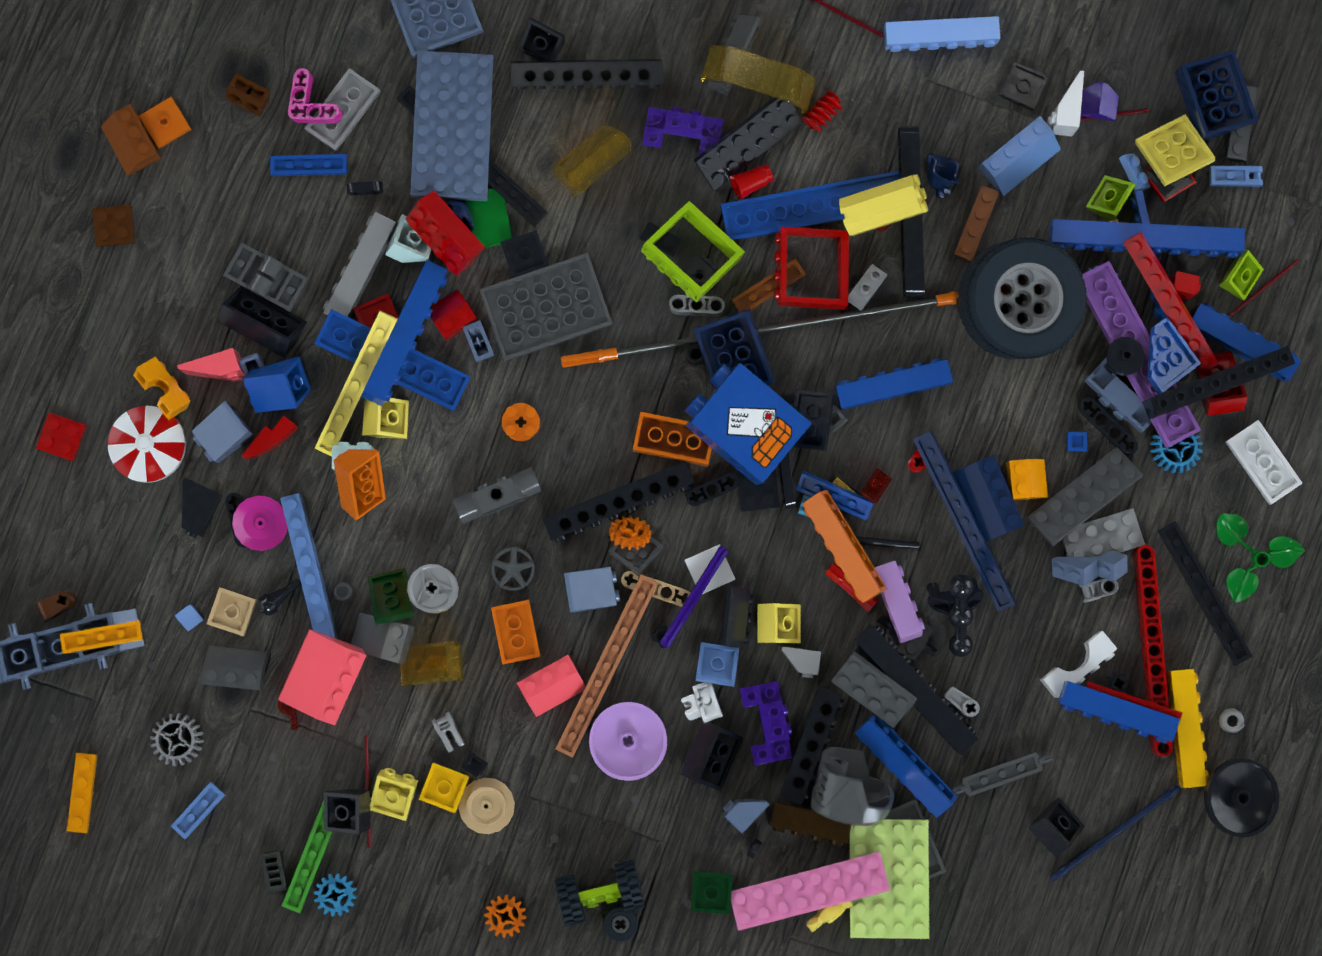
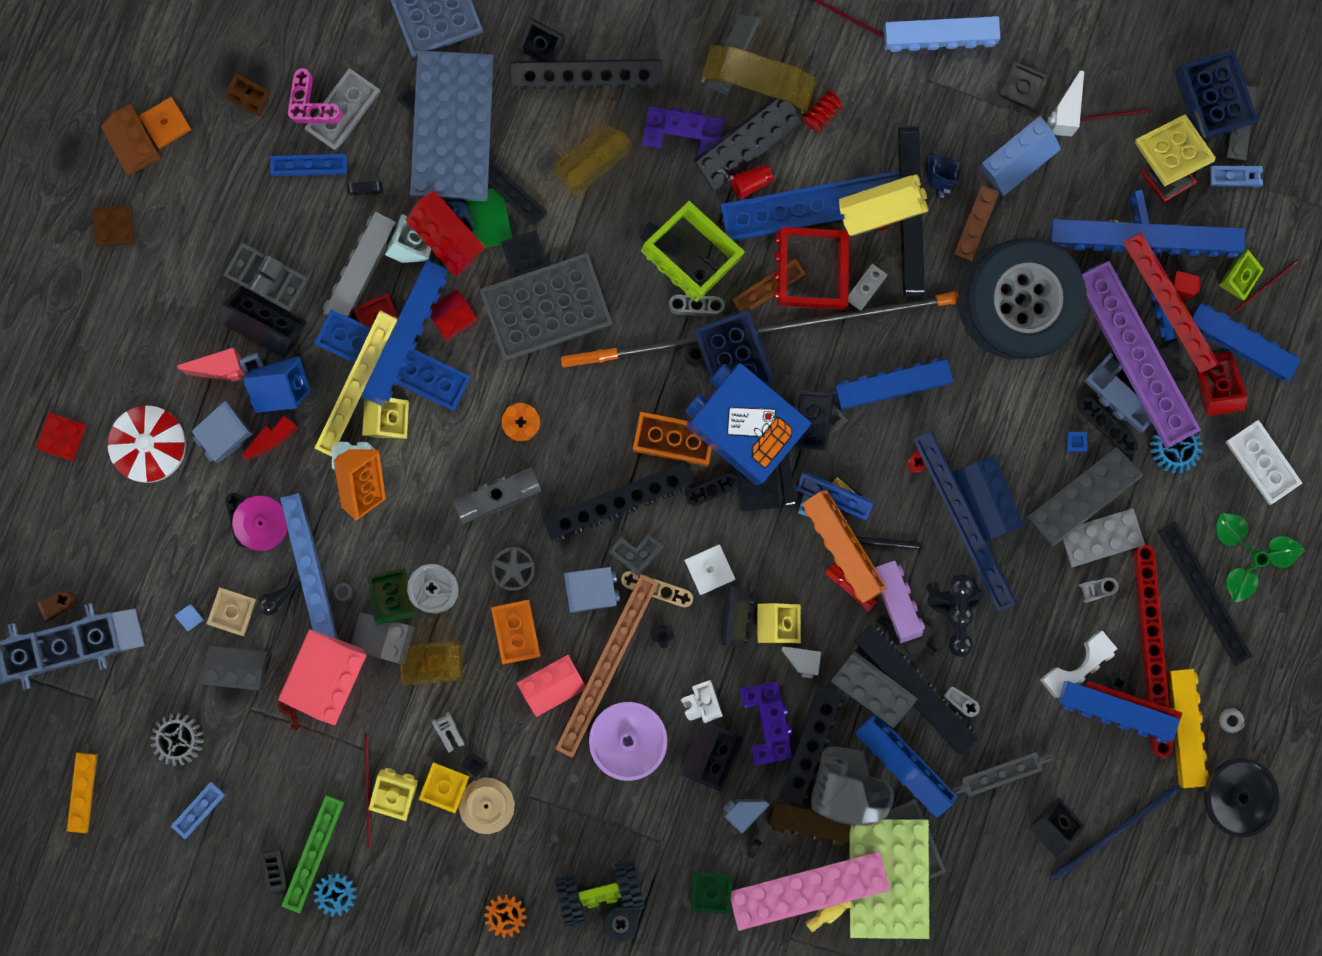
light orange plate [60,620,143,654] -> none
light orange arch [133,356,191,420] -> none
black slope [181,478,223,538] -> none
black slope [324,789,370,834] -> none
sand blue slope [462,320,494,363] -> none
orange gear [609,515,651,550] -> none
dark purple axle [660,546,728,648] -> none
medium blue plate [695,642,739,687] -> none
clear red slope [860,468,892,504] -> none
light orange slope [1006,459,1048,501] -> none
sand blue arch [1052,550,1128,586] -> none
dark purple slope [1080,82,1119,121] -> none
lime slope [1086,175,1135,222] -> none
black plate [1105,337,1145,376] -> none
medium blue plate [1119,153,1151,191] -> none
black brick [1142,346,1296,420] -> none
blue plate [1147,316,1201,395] -> none

